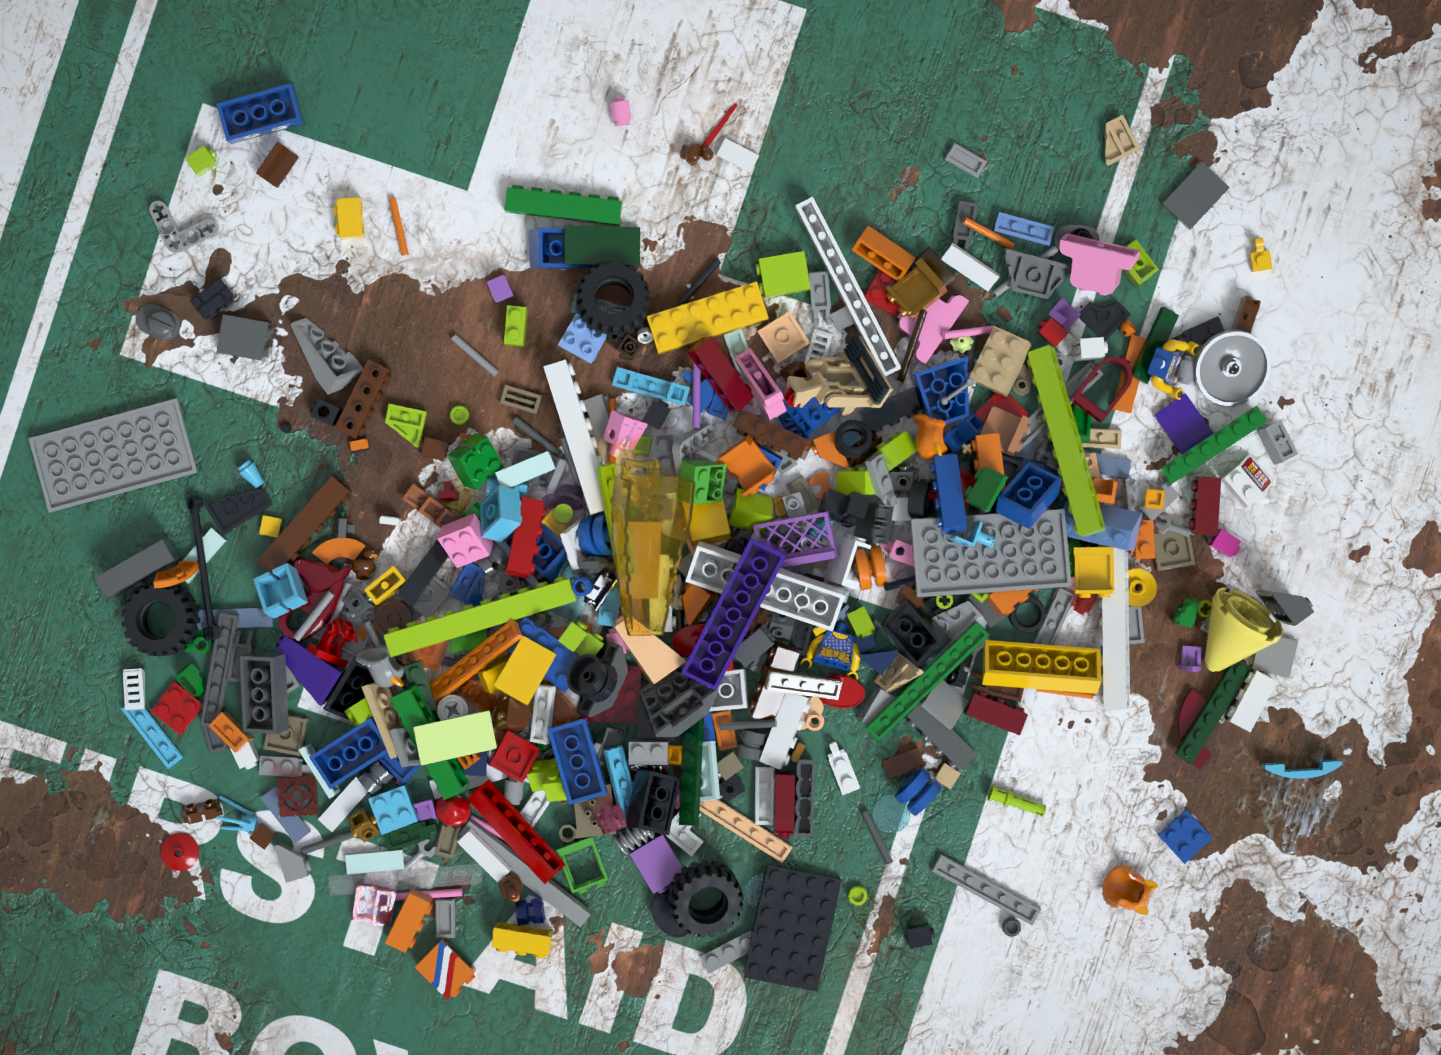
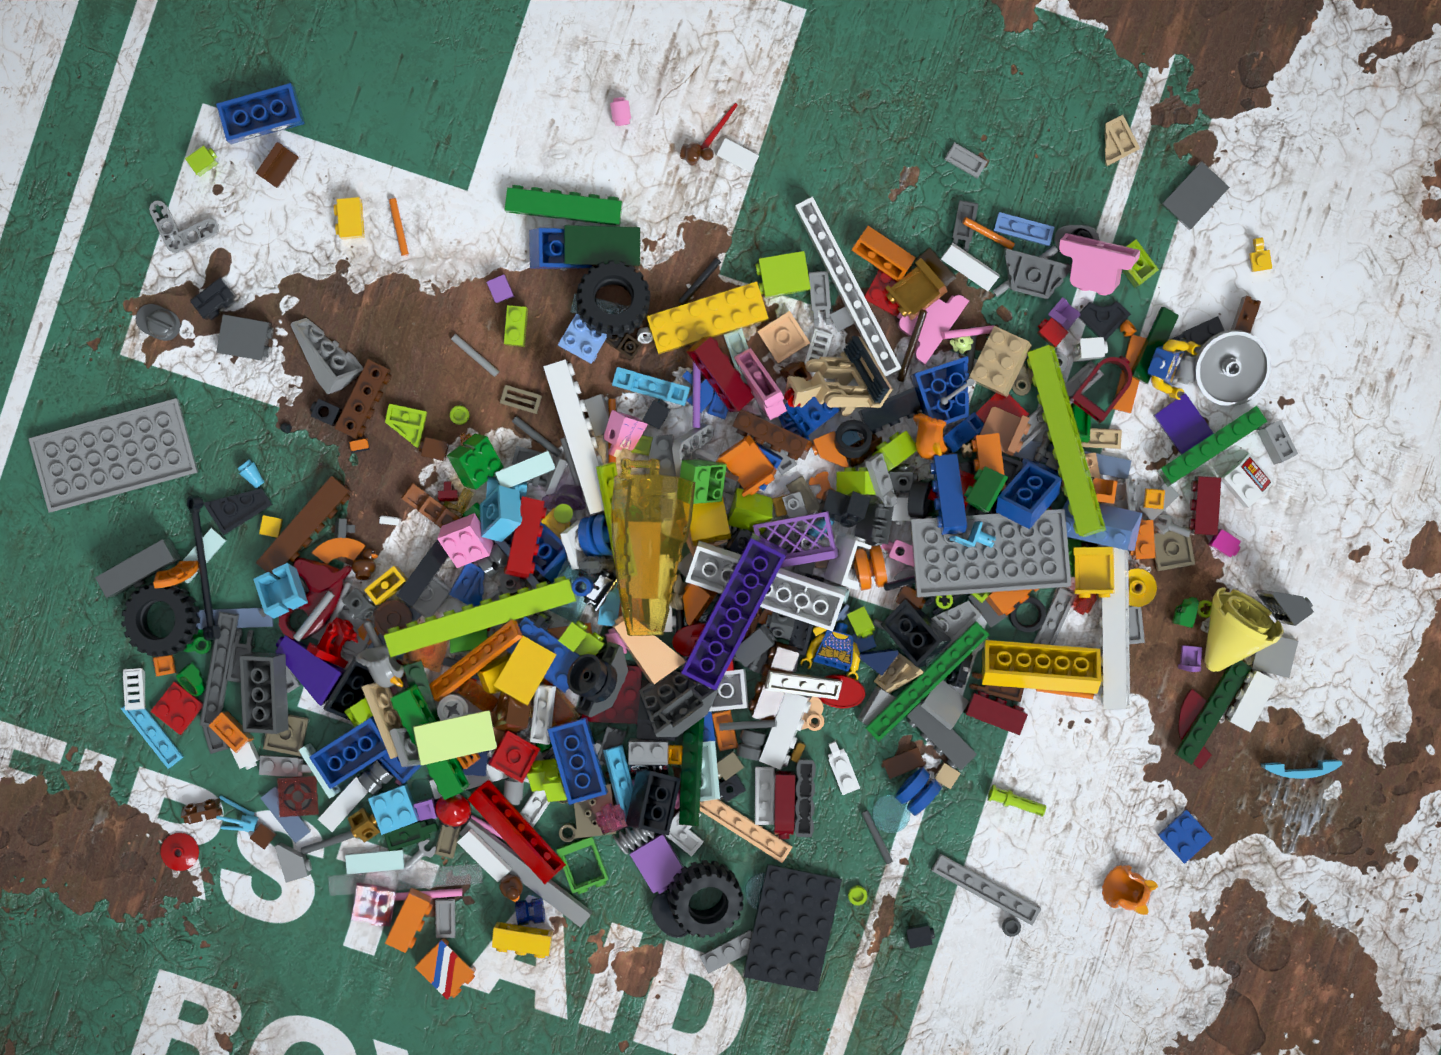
none -> orange tile [153,655,176,676]

